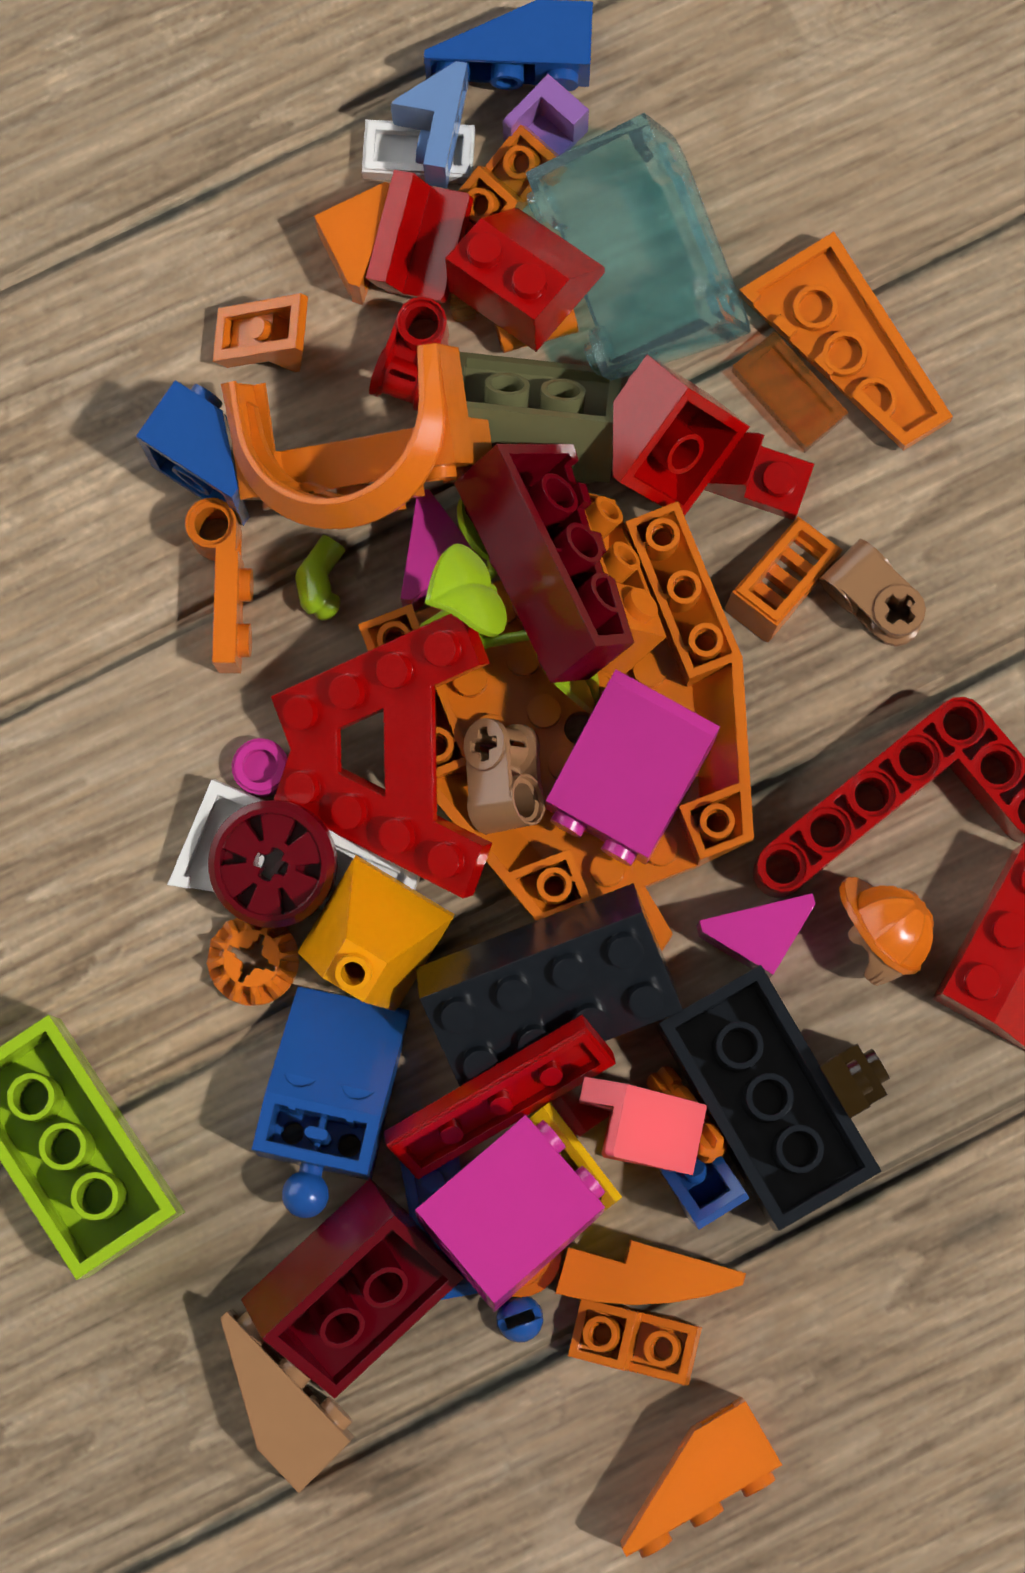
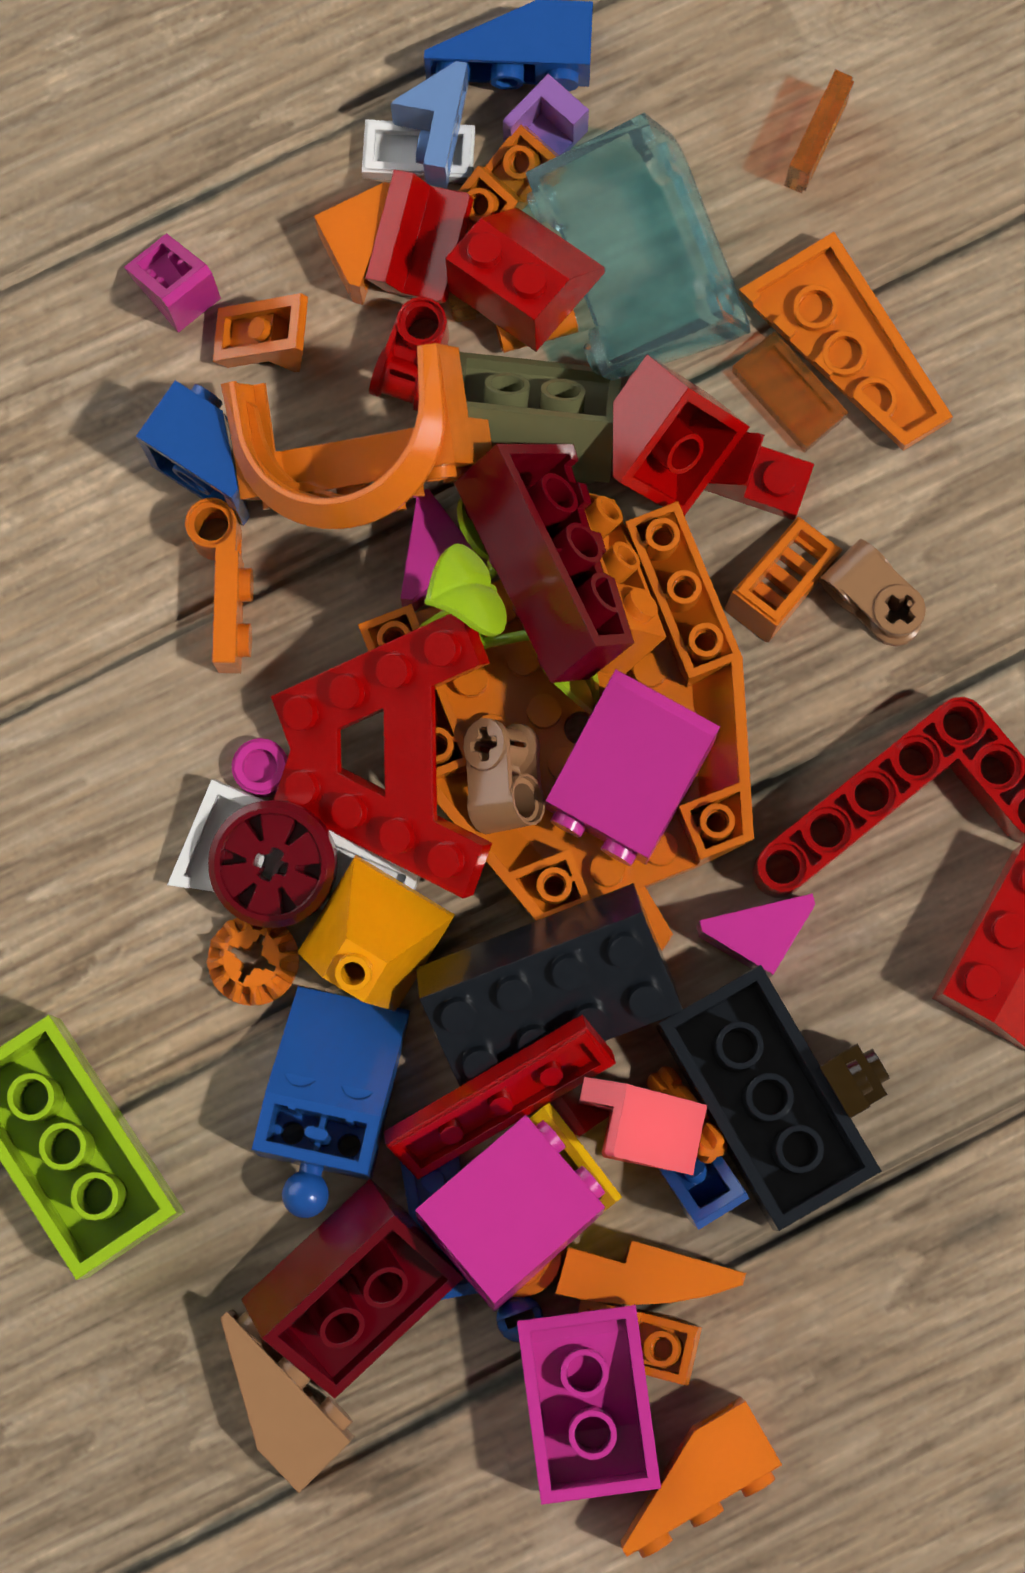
lime arm [295,534,345,621] -> none
orange piece [839,877,934,986] -> none
none -> dark pink slope [124,233,221,333]
none -> dark pink slope [517,1305,661,1505]
none -> clear orange tile [784,69,854,194]

